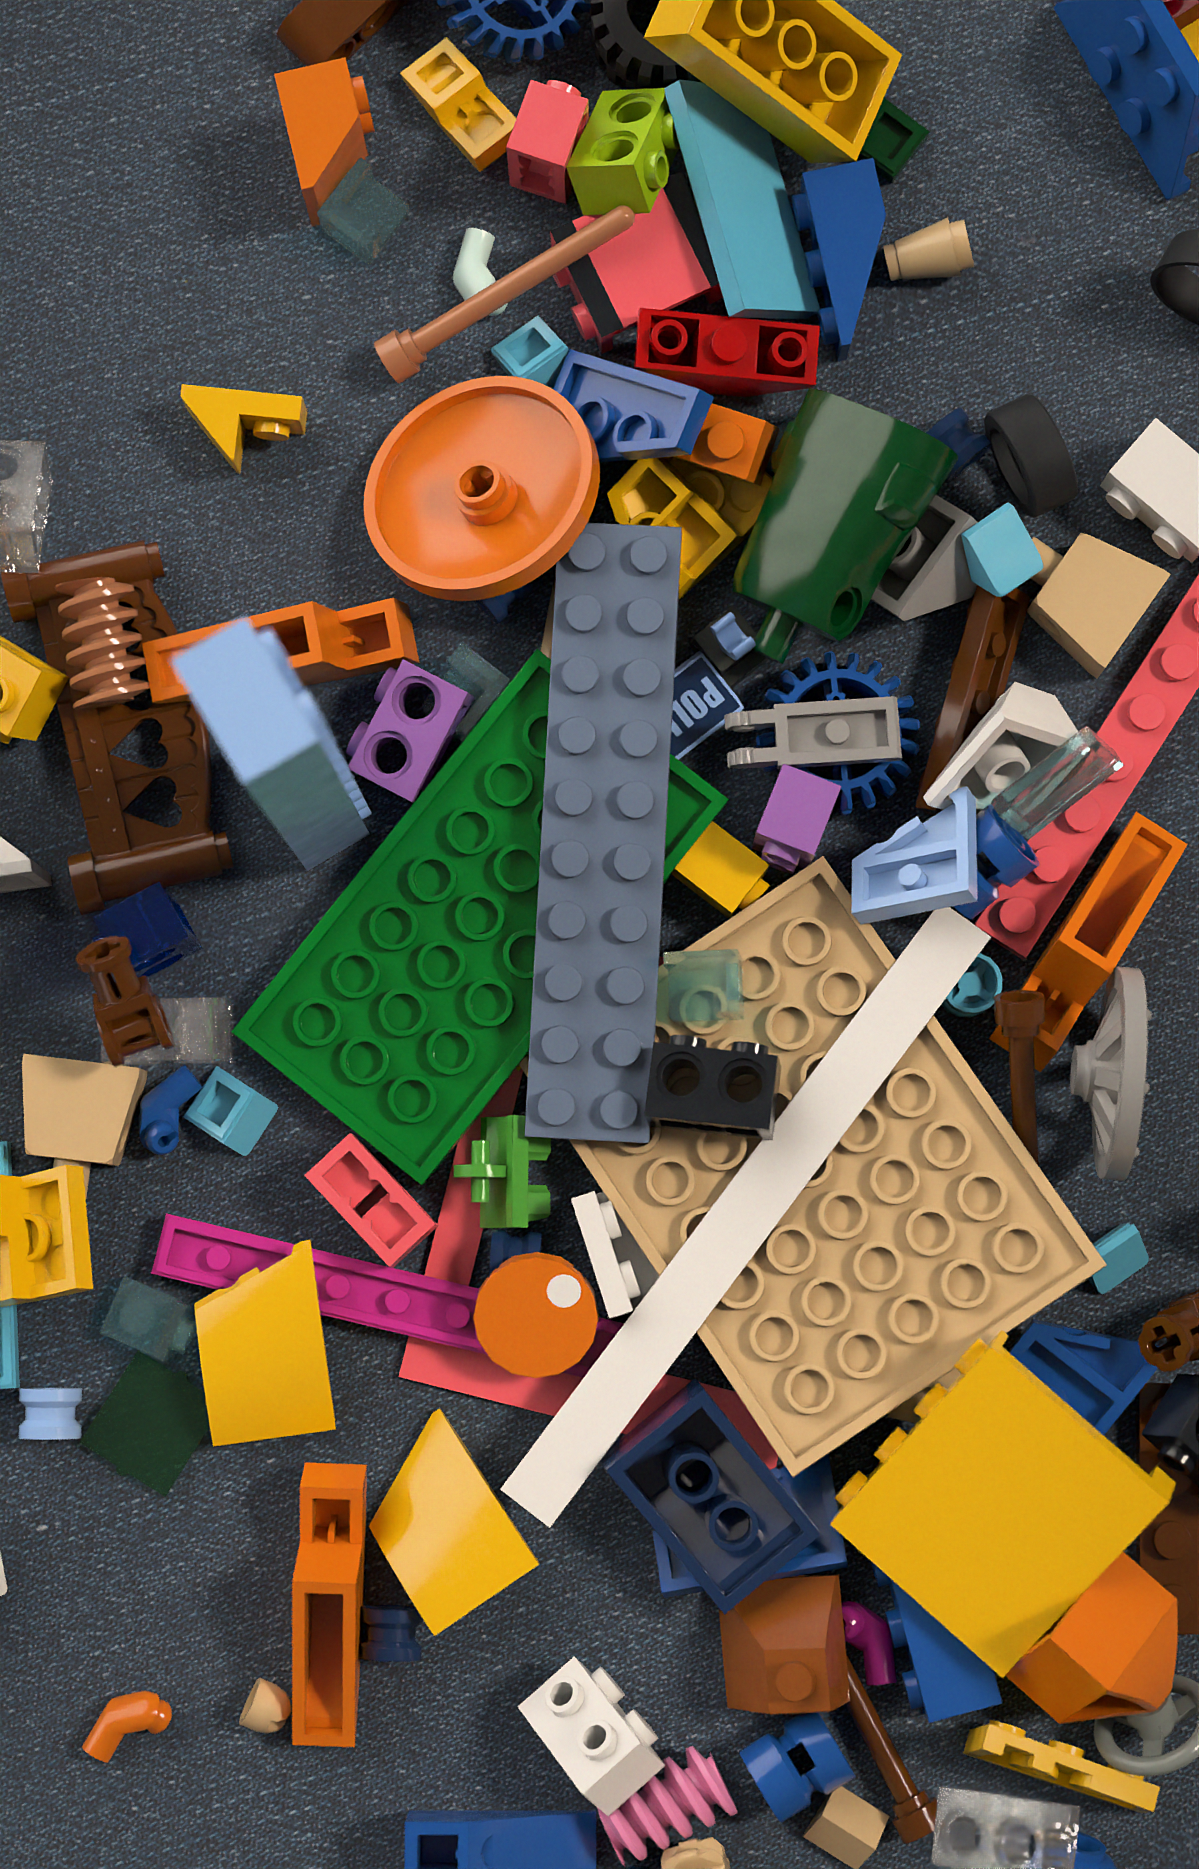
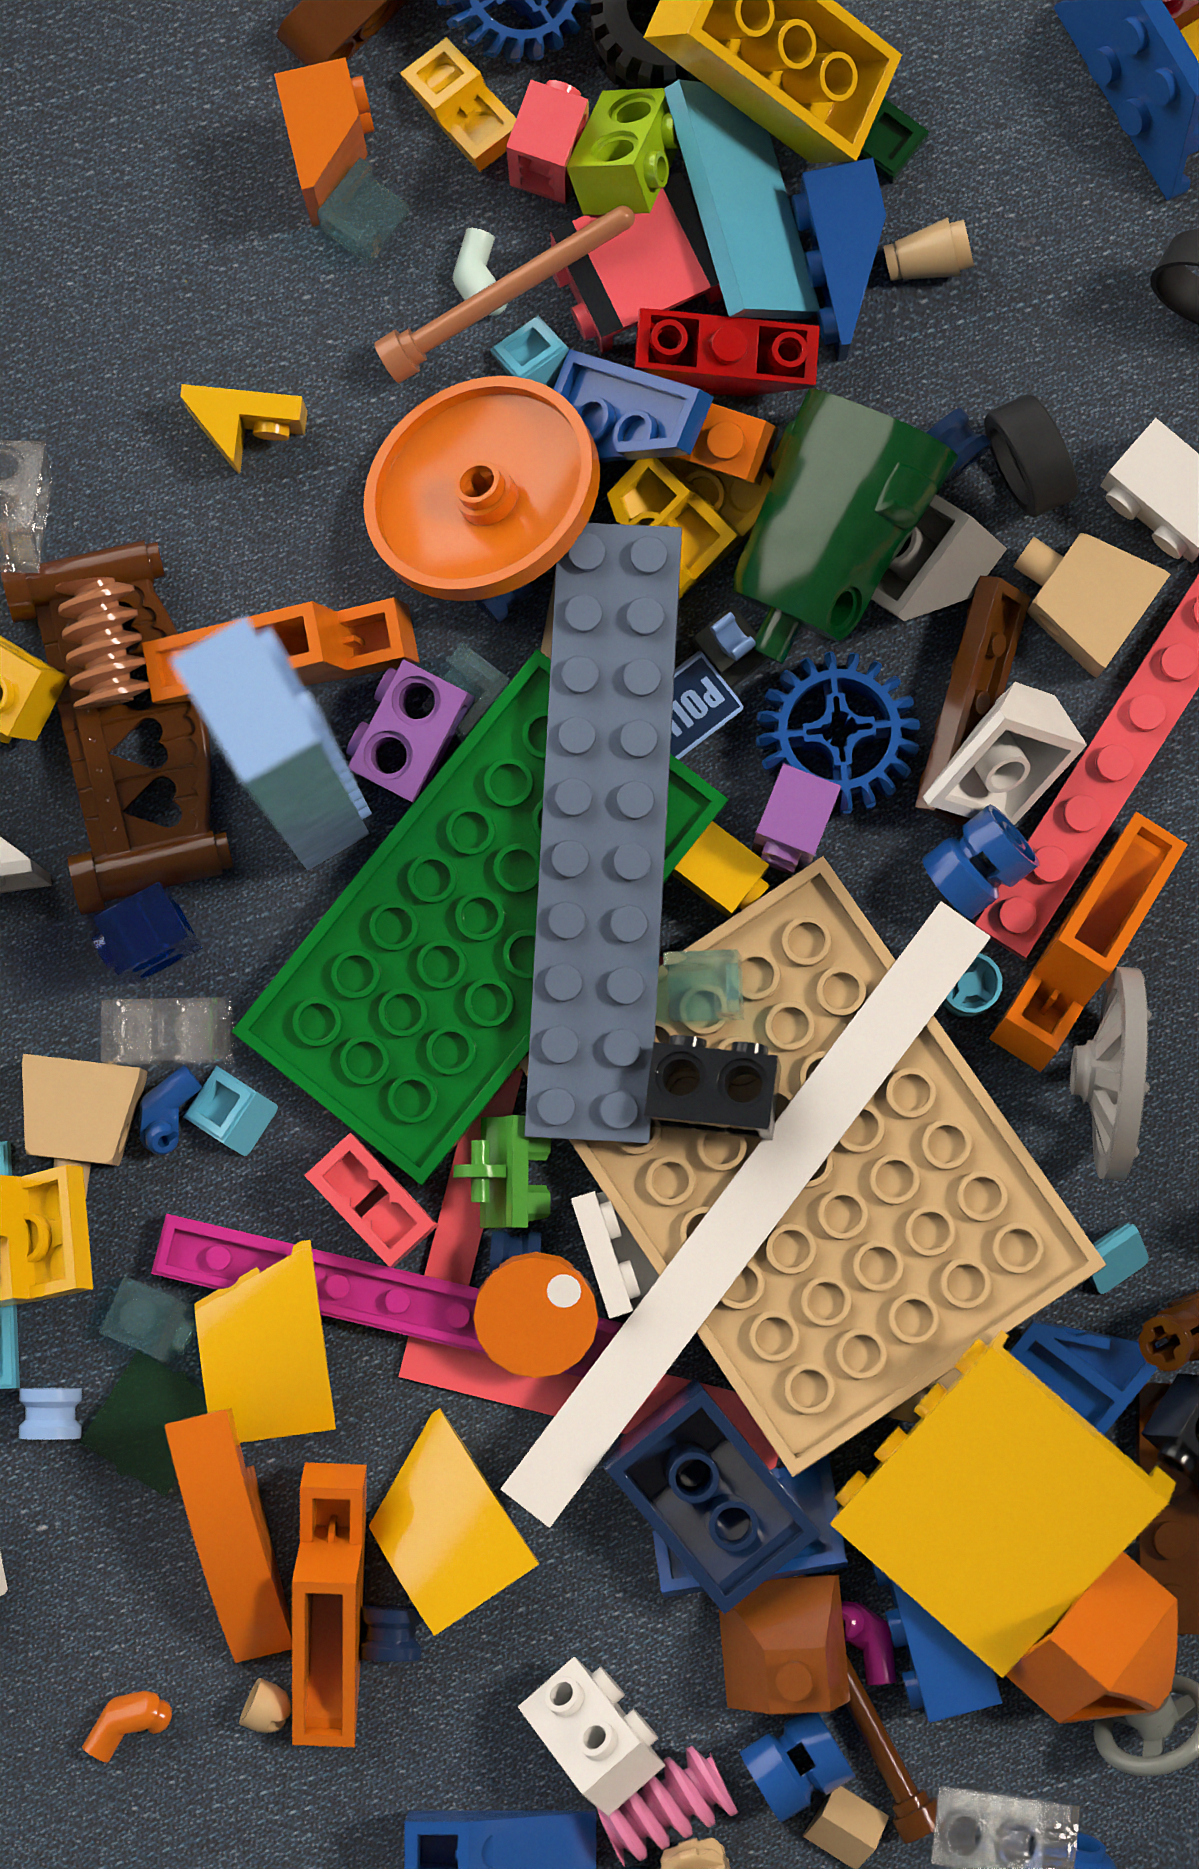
reddish brown connector [75,936,175,1068] -> none
light grey hinge [724,696,902,769] -> none
light blue wing [852,787,977,925] -> none
medium azure slope [961,502,1044,597] -> none
yellow wing [963,1720,1160,1813] -> none
clear light blue tile [991,726,1124,840] -> none
reddish brown piece [994,990,1045,1166] -> none
none -> orange slope [164,1407,292,1663]

